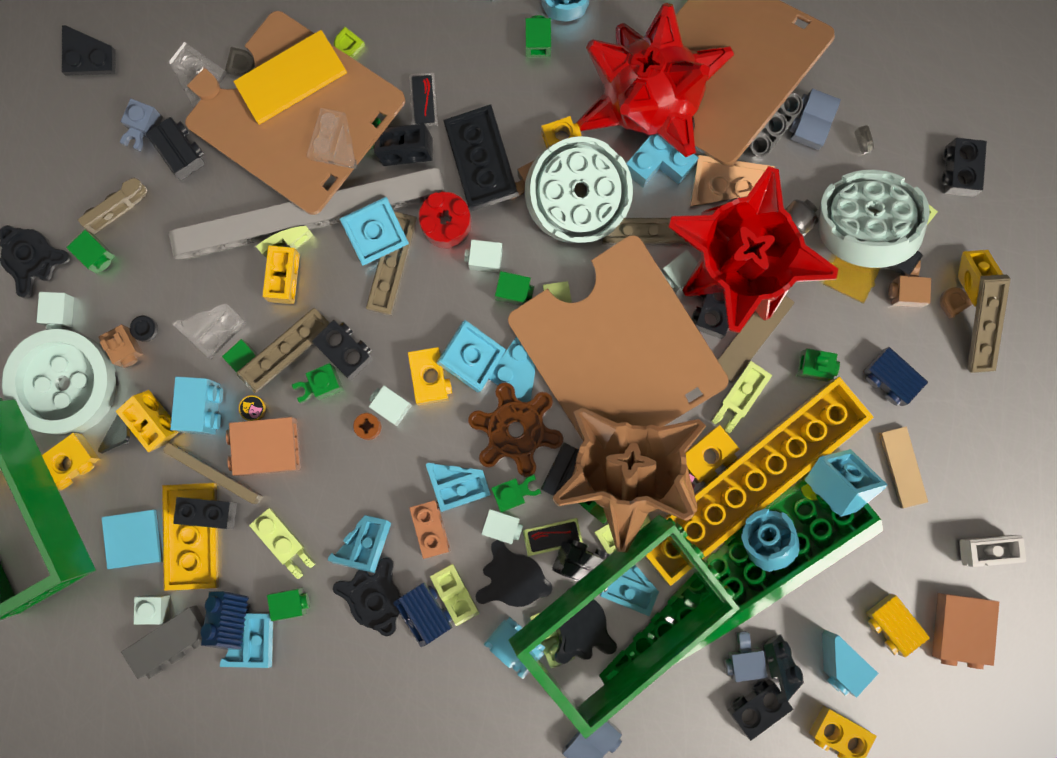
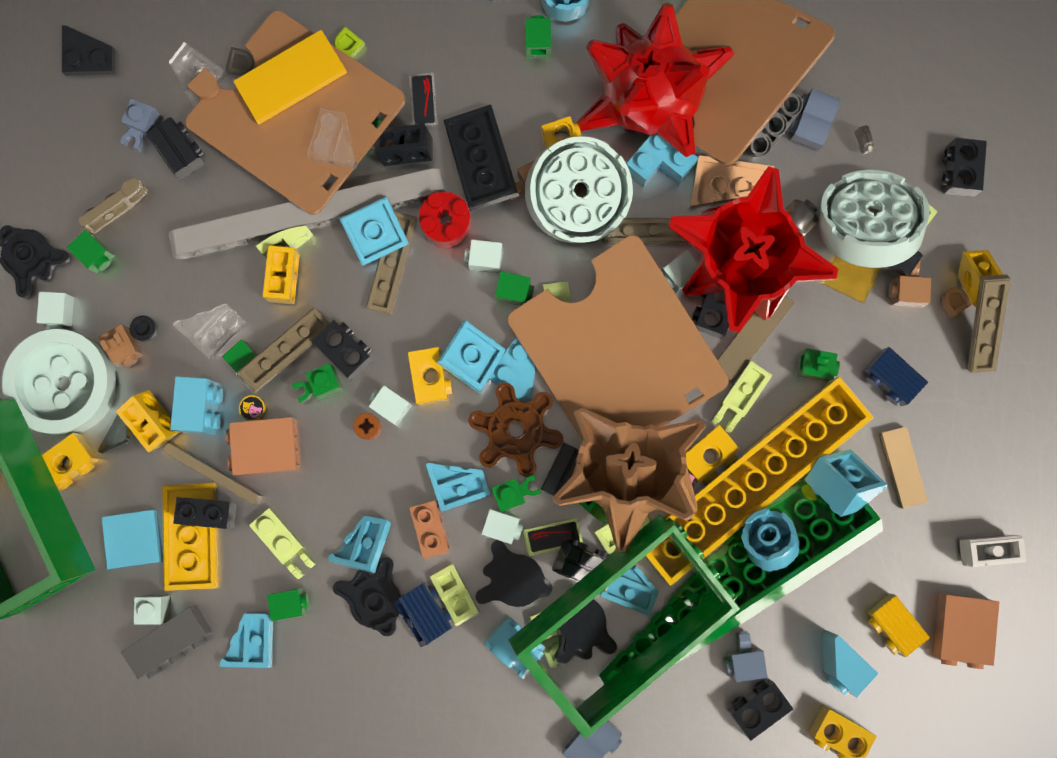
dark blue brick [200,591,249,650] -> none
black wing [763,634,804,704] -> none

